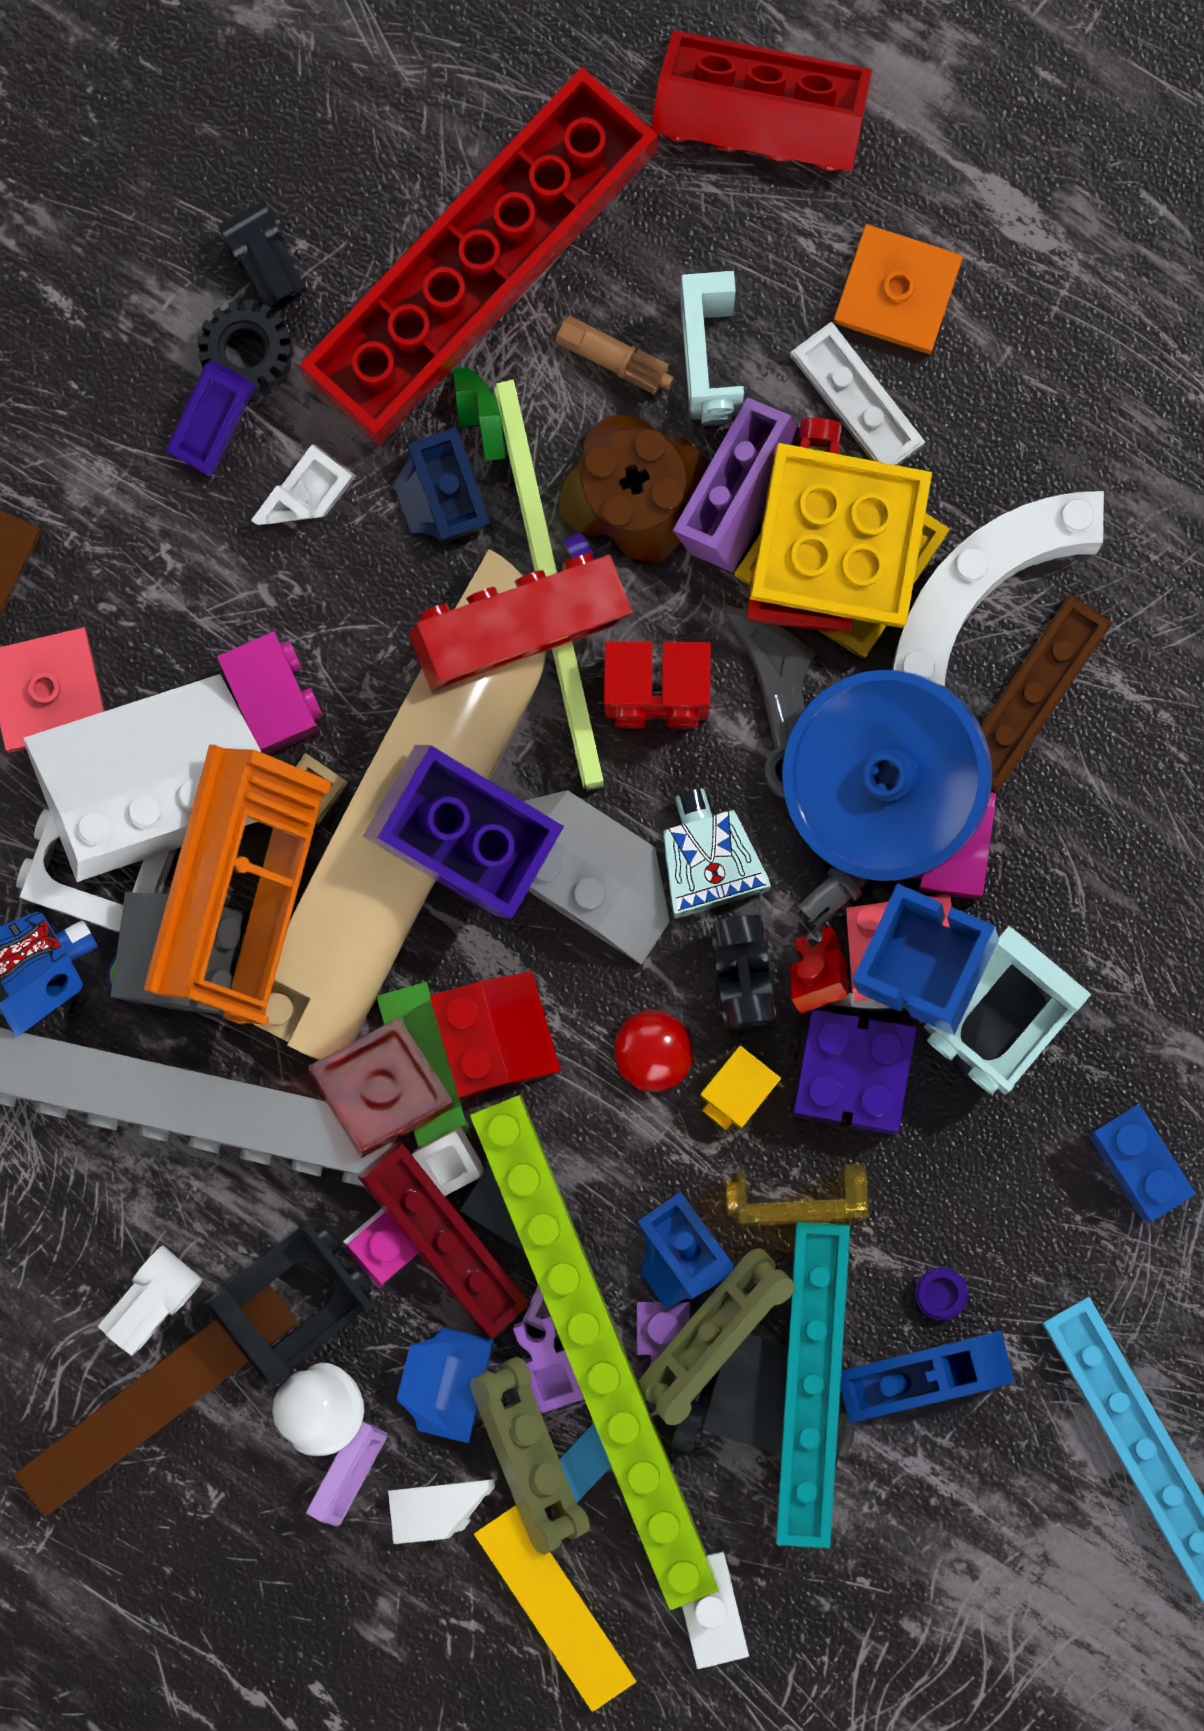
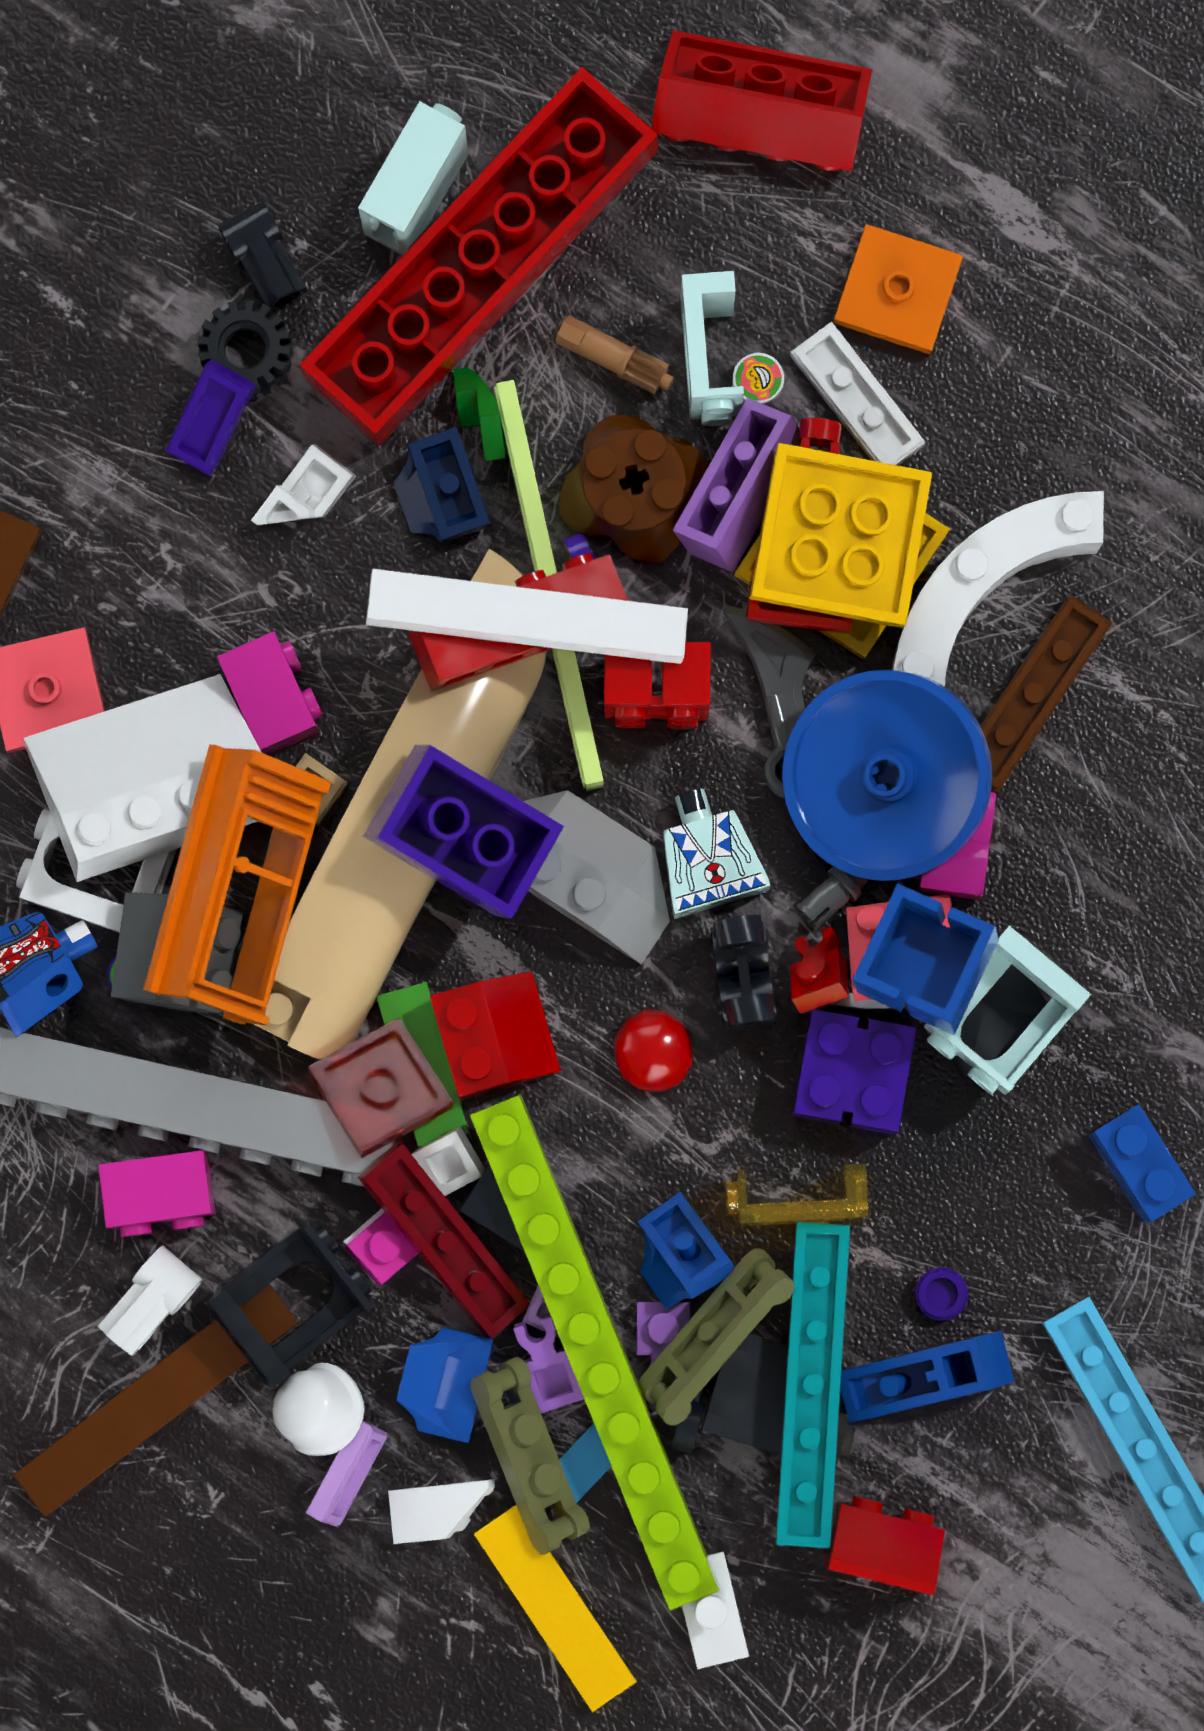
yellow brick [700,1045,781,1130] -> none
none -> dark pink brick [98,1150,216,1237]
none -> light aqua brick [358,101,469,255]
none -> white tile [366,569,688,664]
none -> tile [732,353,784,405]
none -> red slope [824,1495,945,1596]

